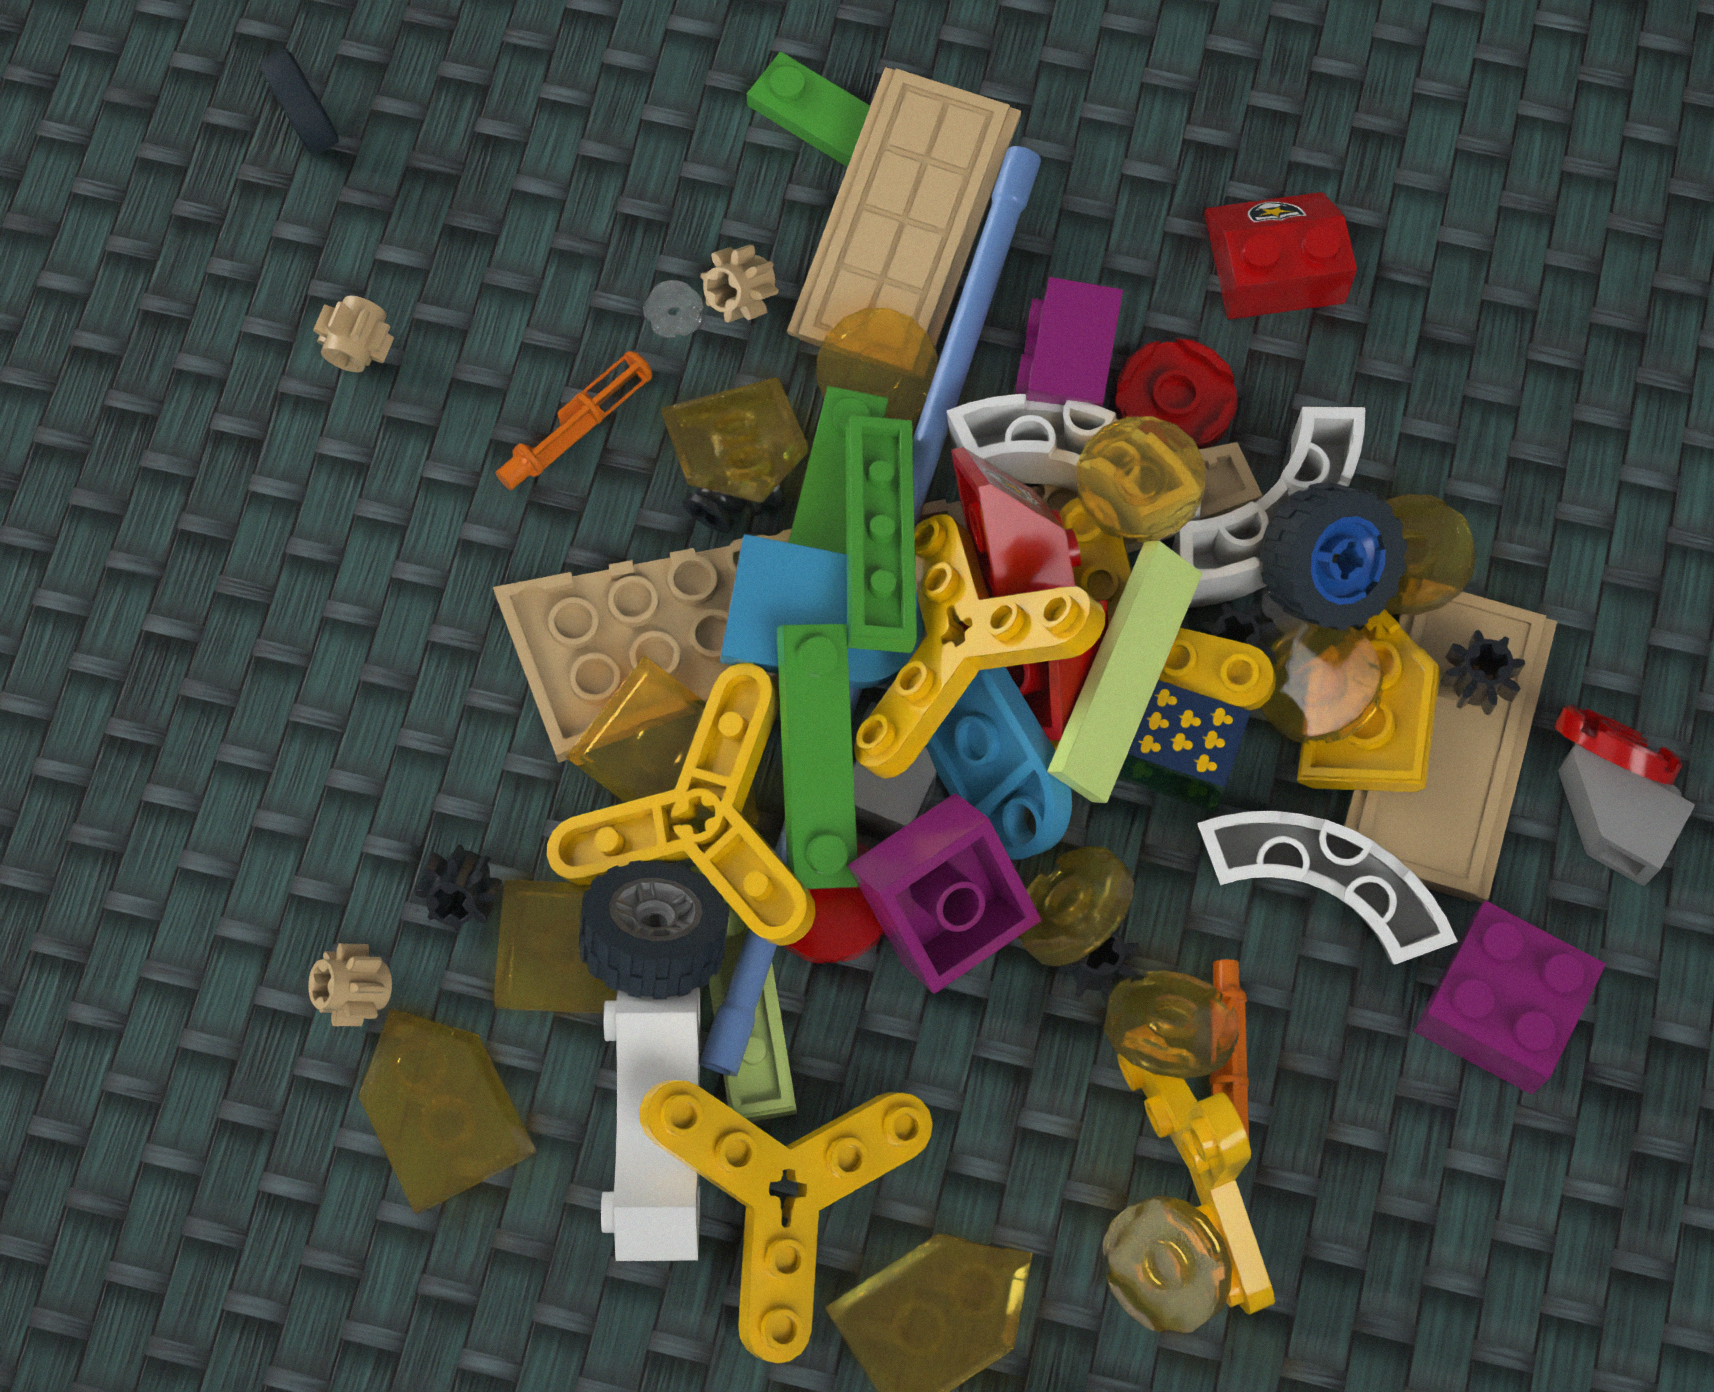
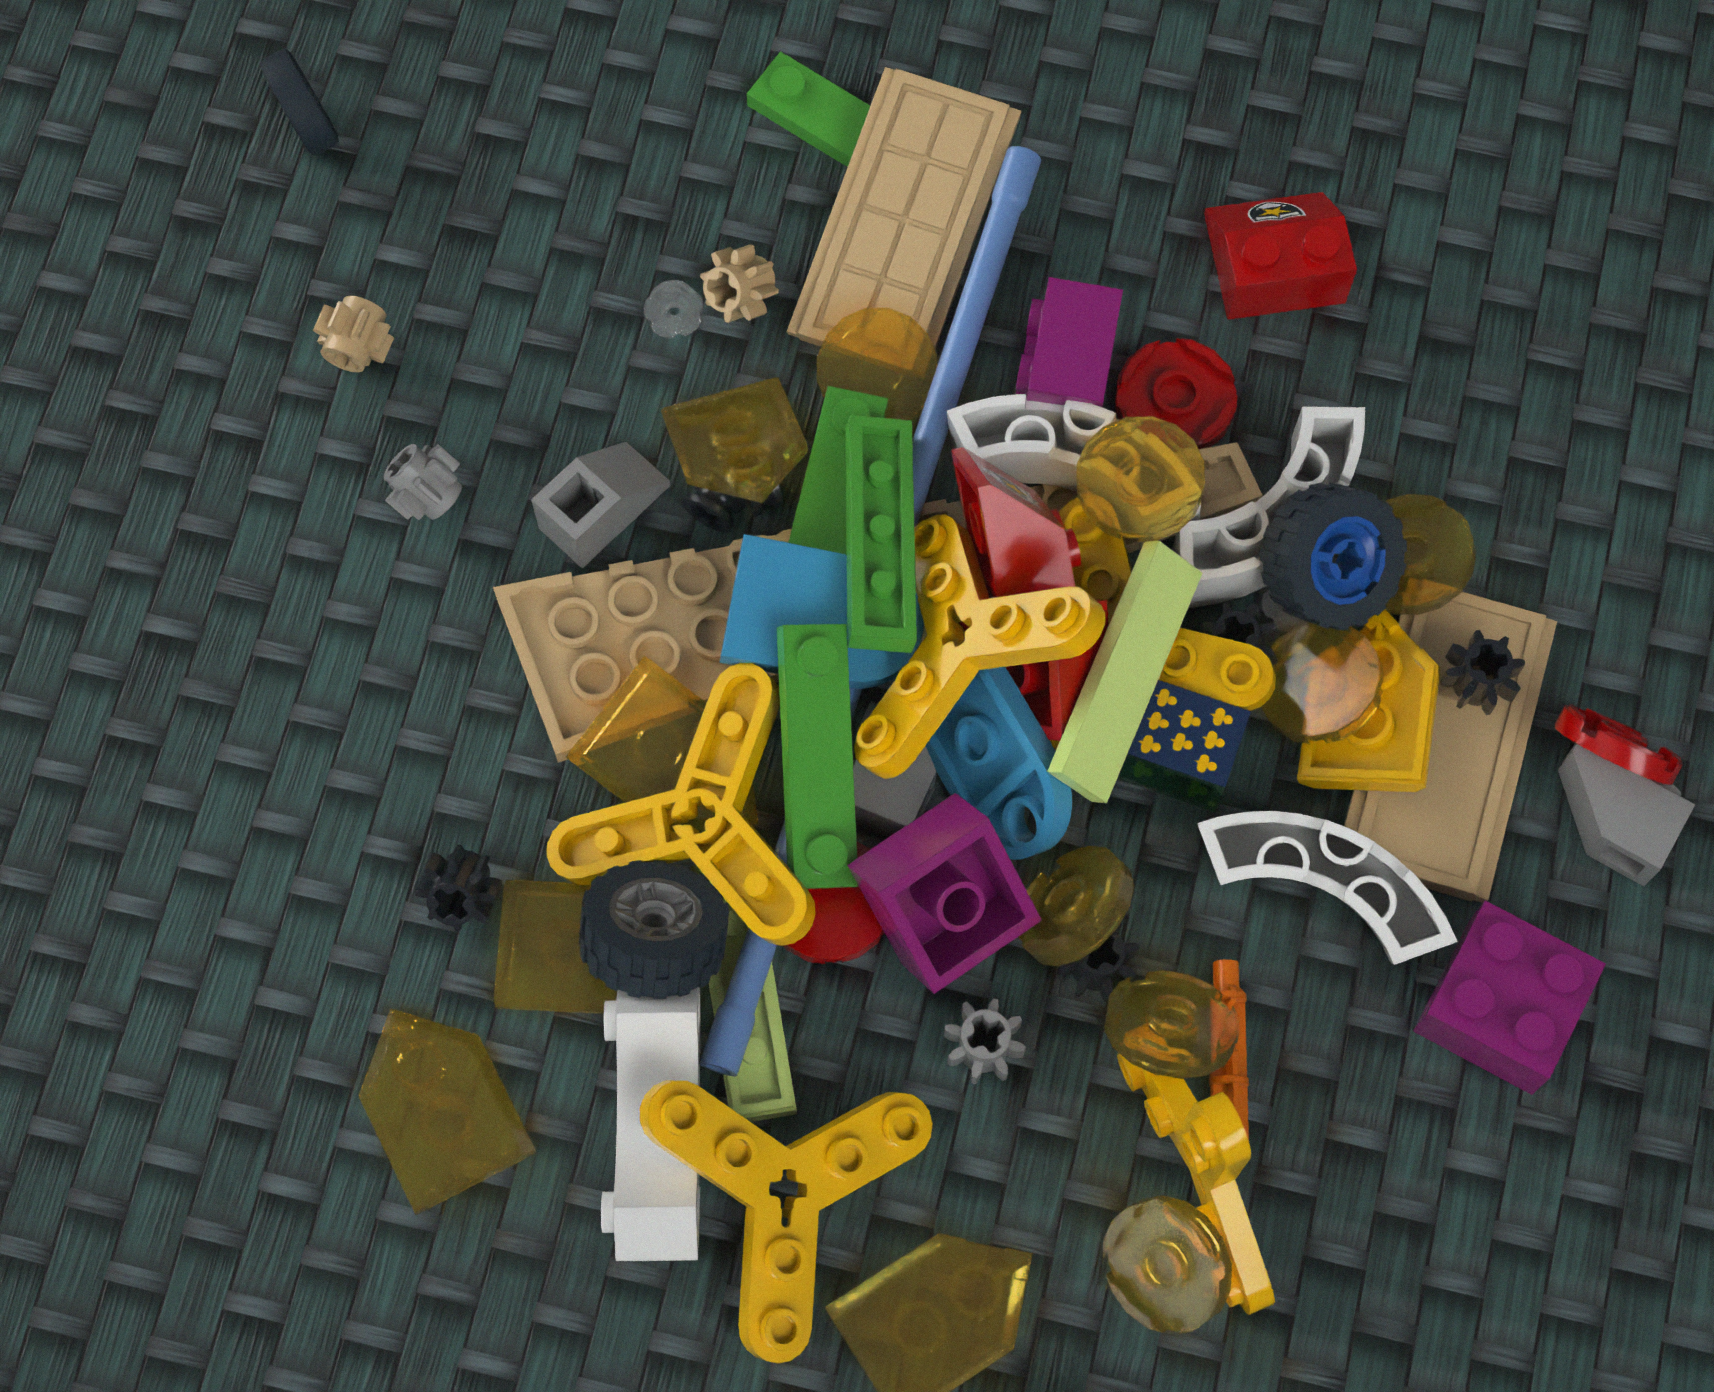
tan gear [308,943,392,1026] -> none
orange piece [495,351,652,491] -> none
none -> light grey gear [384,444,462,520]
none -> light grey slope [531,442,671,569]
none -> light grey gear [944,998,1026,1084]

